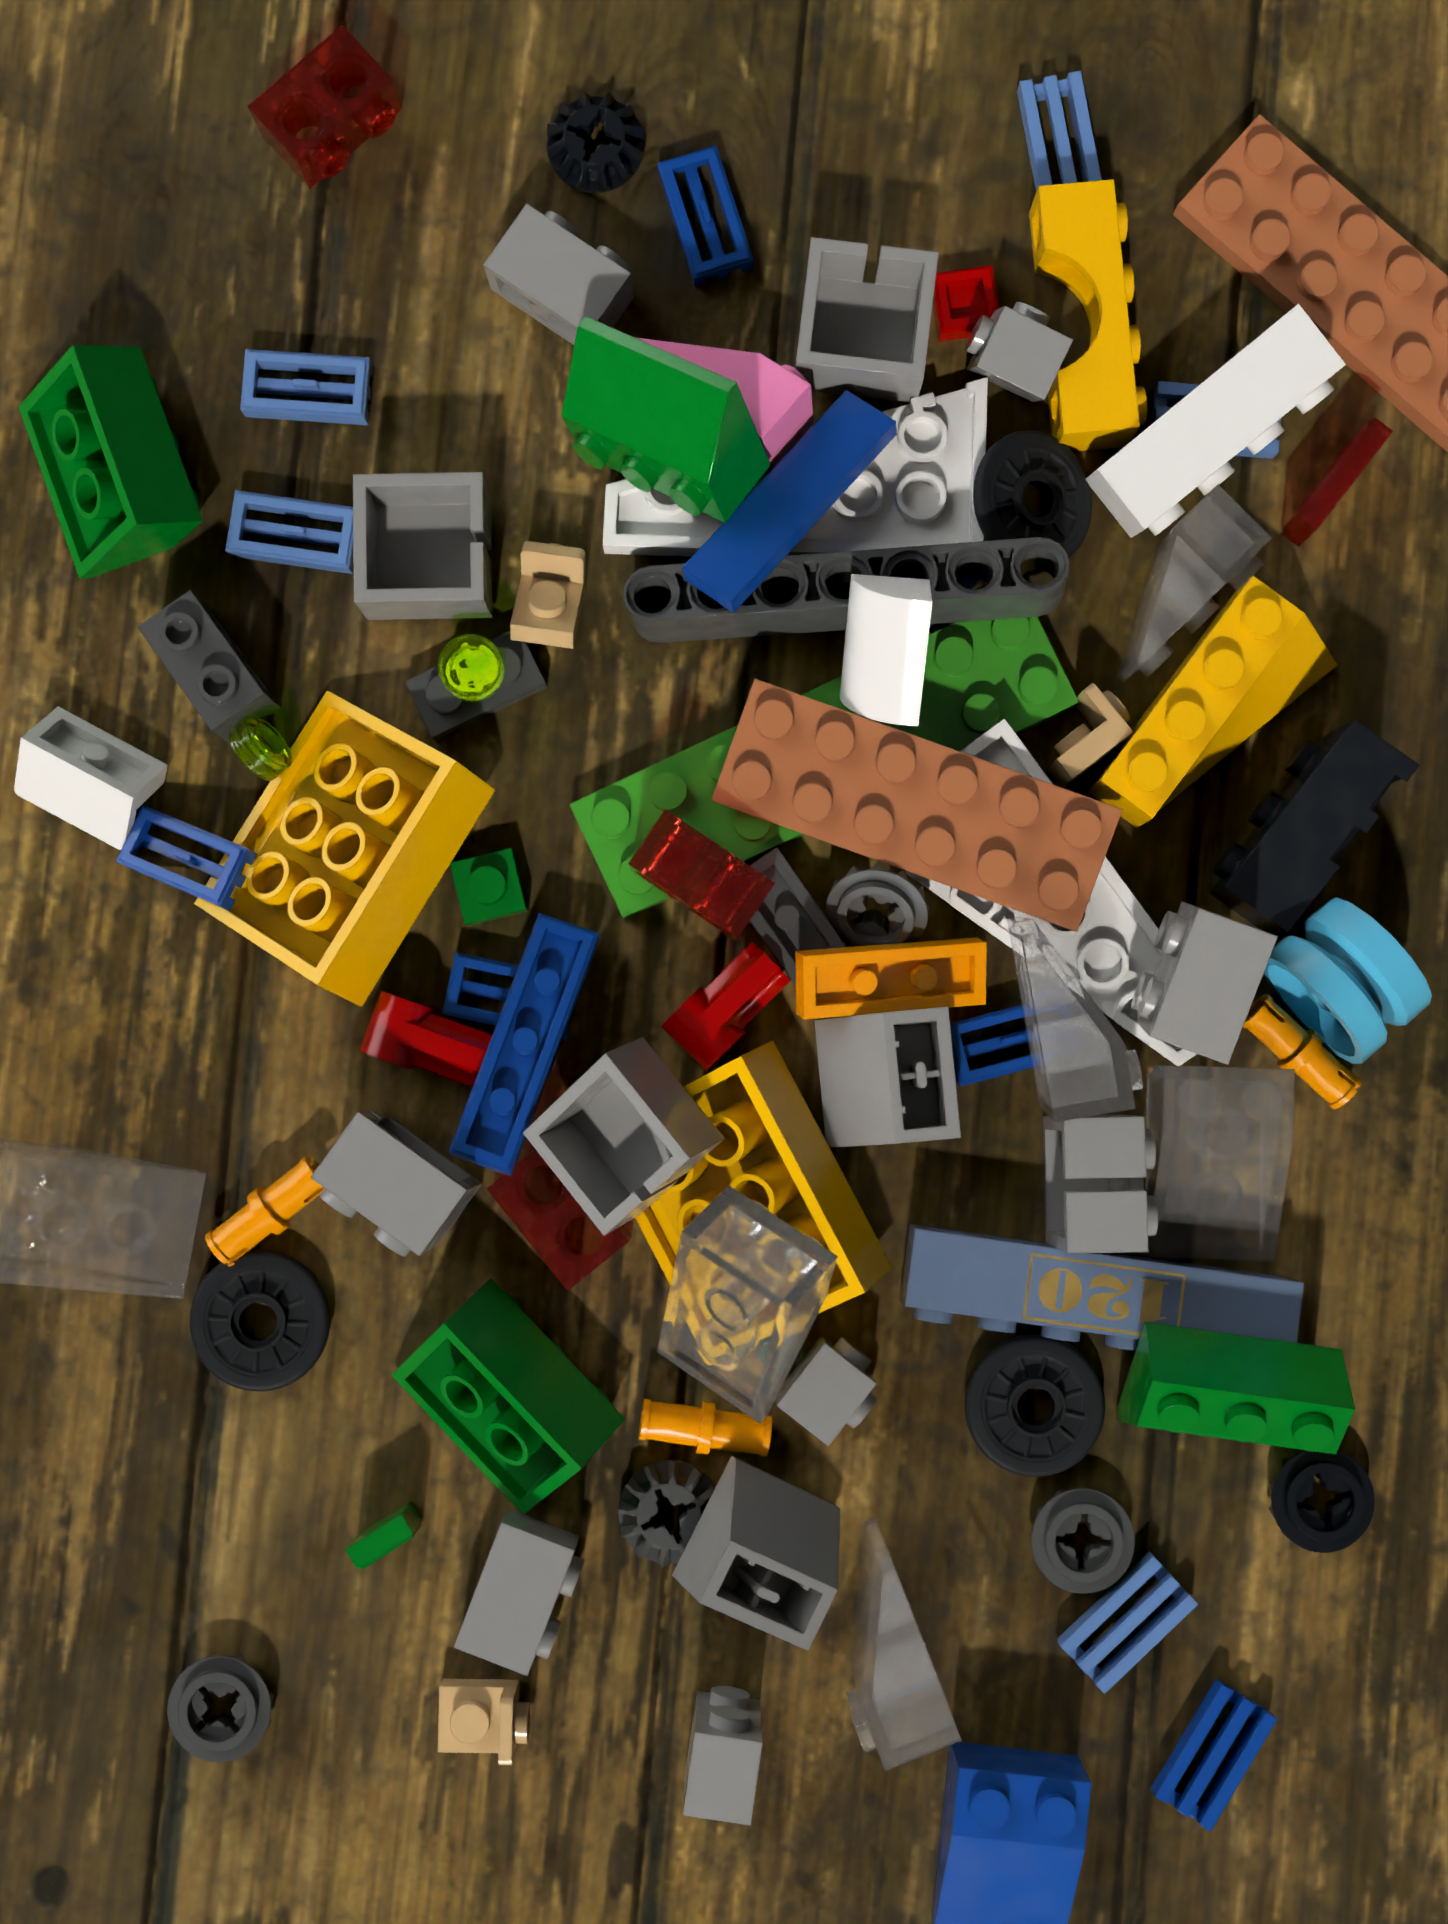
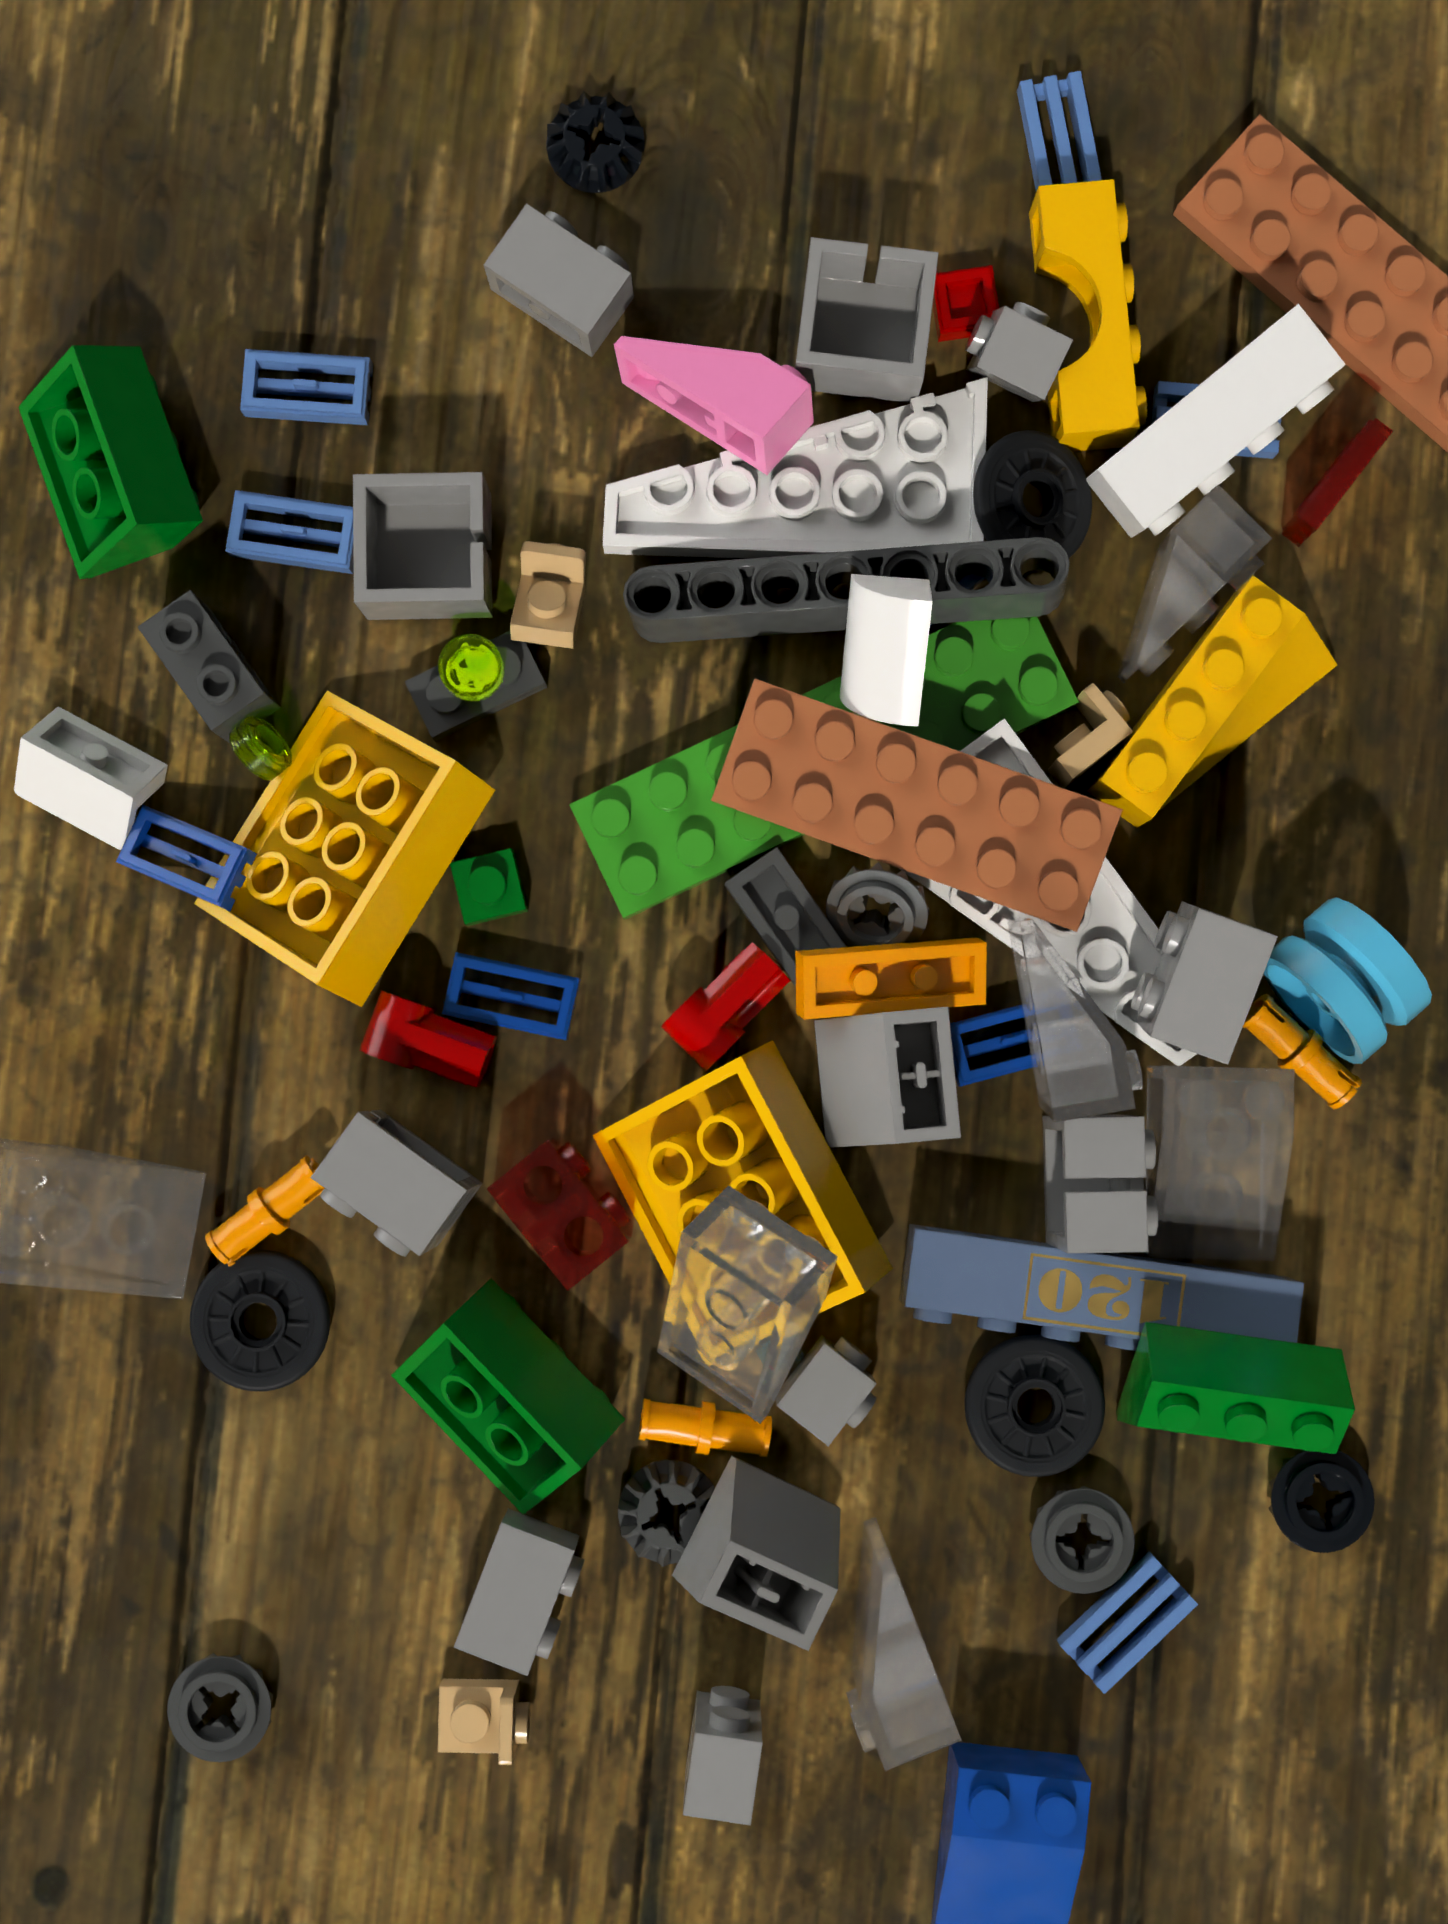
clear red brick [247,25,402,189] -> none
green tile [345,1501,423,1570] -> none
blue tile [448,913,600,1177] -> none
light grey piece [523,1037,725,1236] -> none
green slope [561,316,770,523] -> none
clear red brick [628,809,775,943] -> none
blue tile [657,145,754,287] -> none
blue tile [682,390,897,613] -> none
blue tile [1150,1677,1278,1832] -> none
black wedge [1209,719,1420,935] -> none

